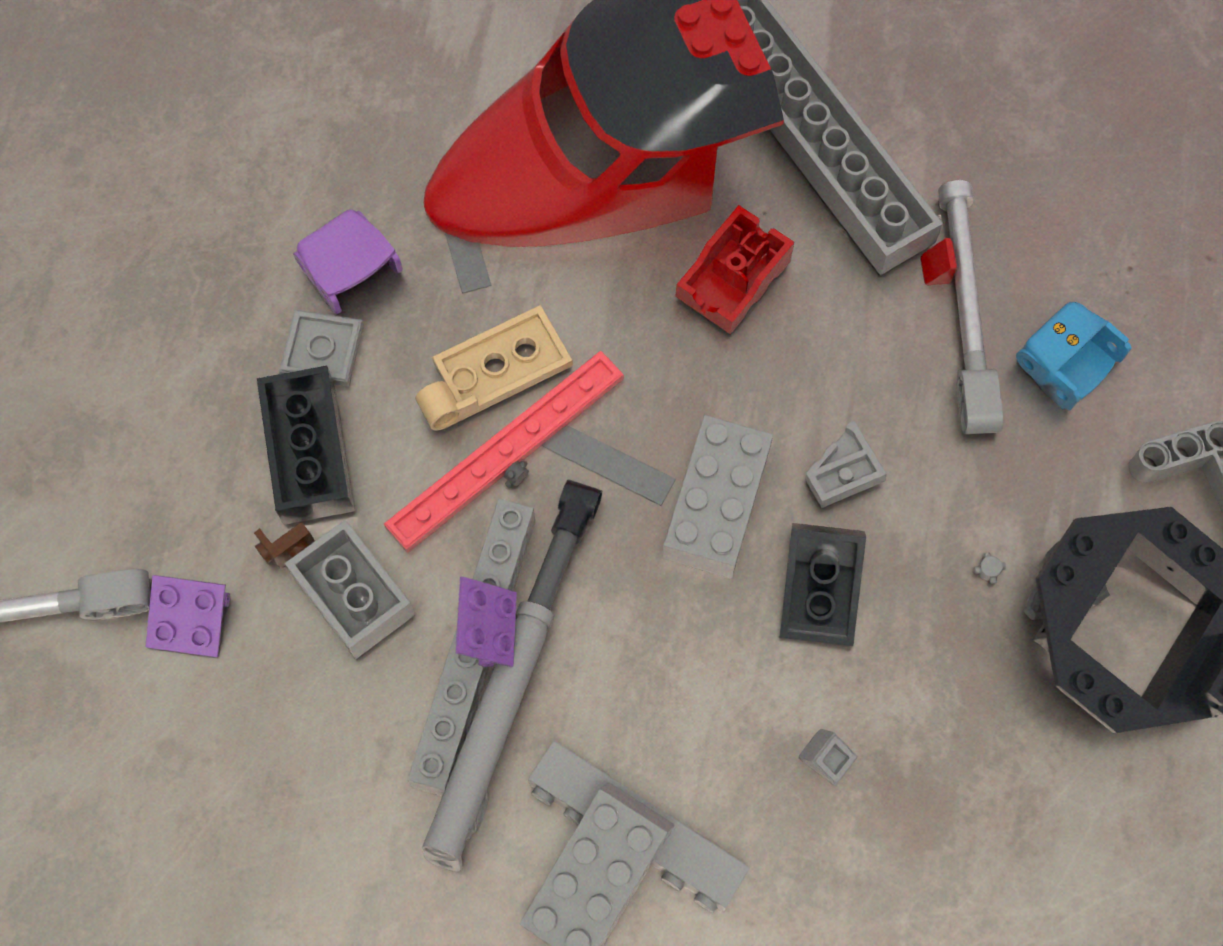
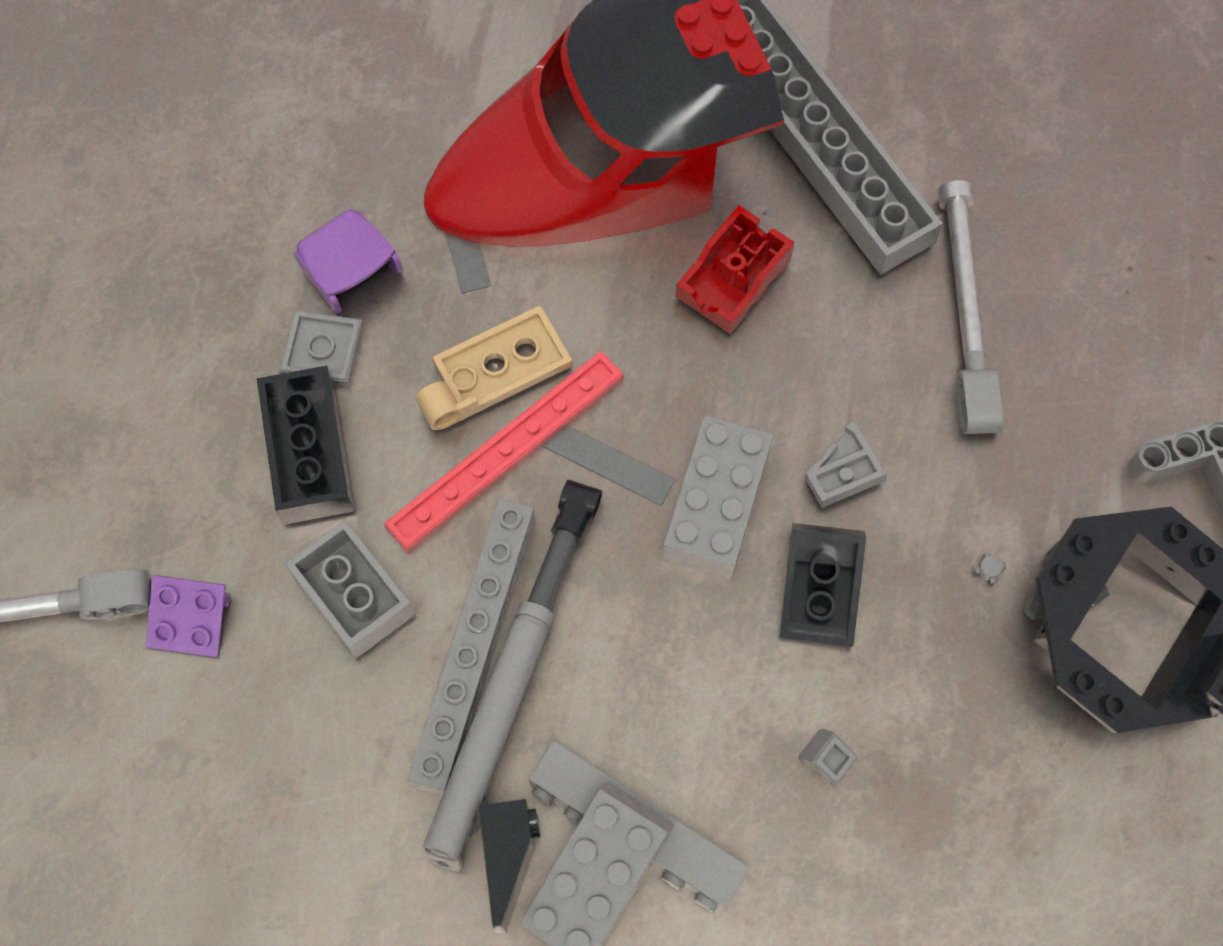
reddish brown bracket [254,522,315,569] -> none
medium lavender hinge [456,576,517,667] -> none
dark grey piece [504,460,529,488] -> none
red slope [920,238,957,286] -> none
dark azure piece [1016,302,1132,410] -> none
none -> black slope [479,799,541,934]

